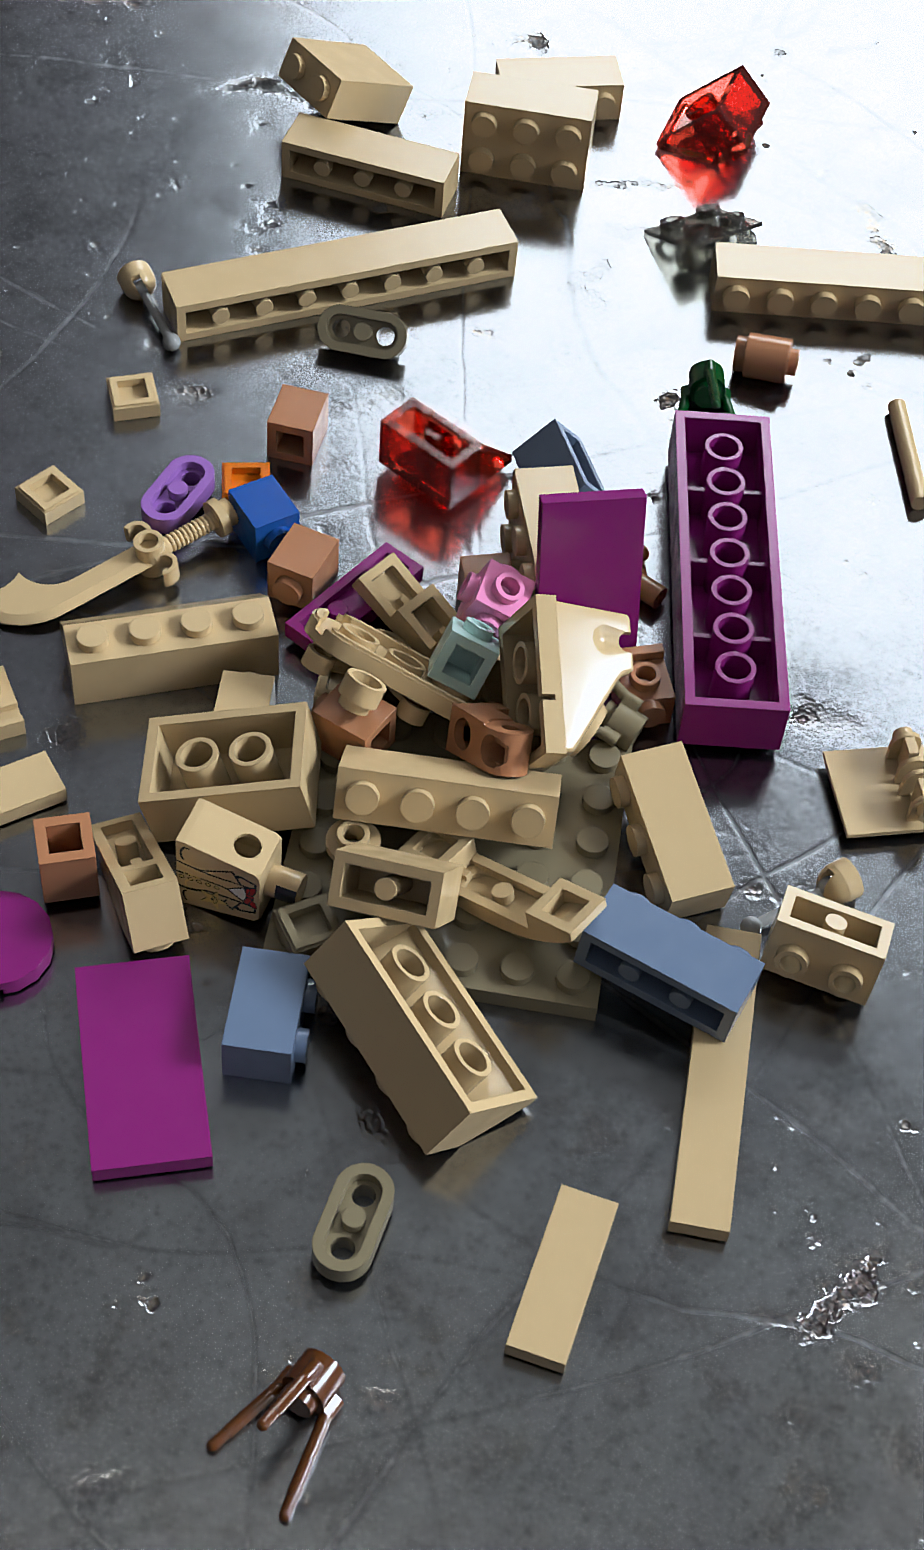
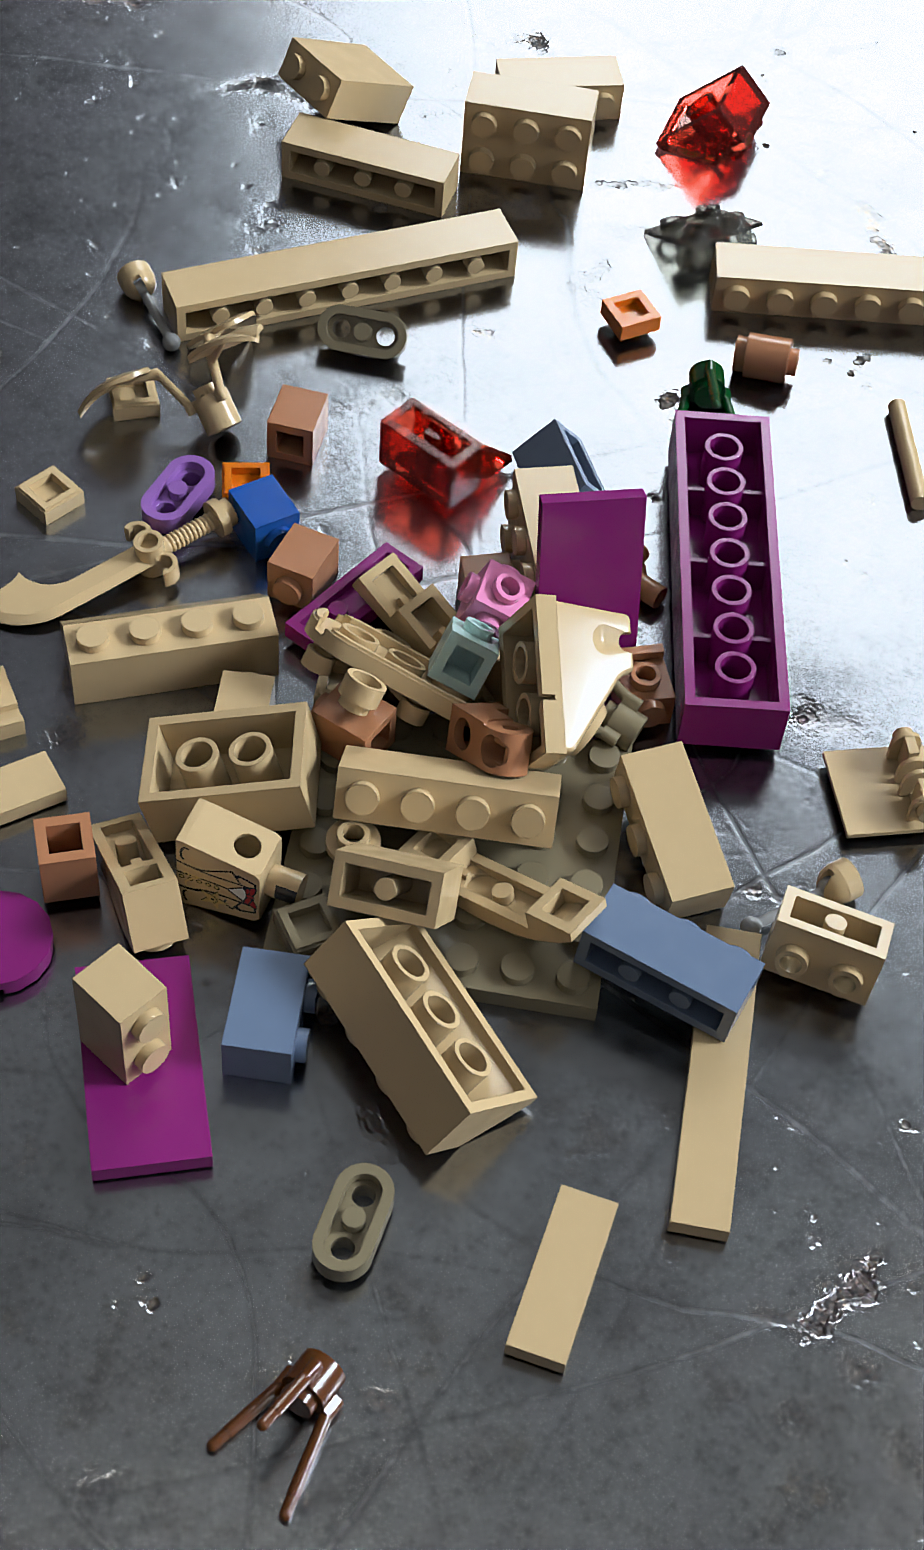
none -> tan brick [72,943,172,1085]
none -> tan plant [78,311,264,437]
none -> orange plate [600,289,662,341]

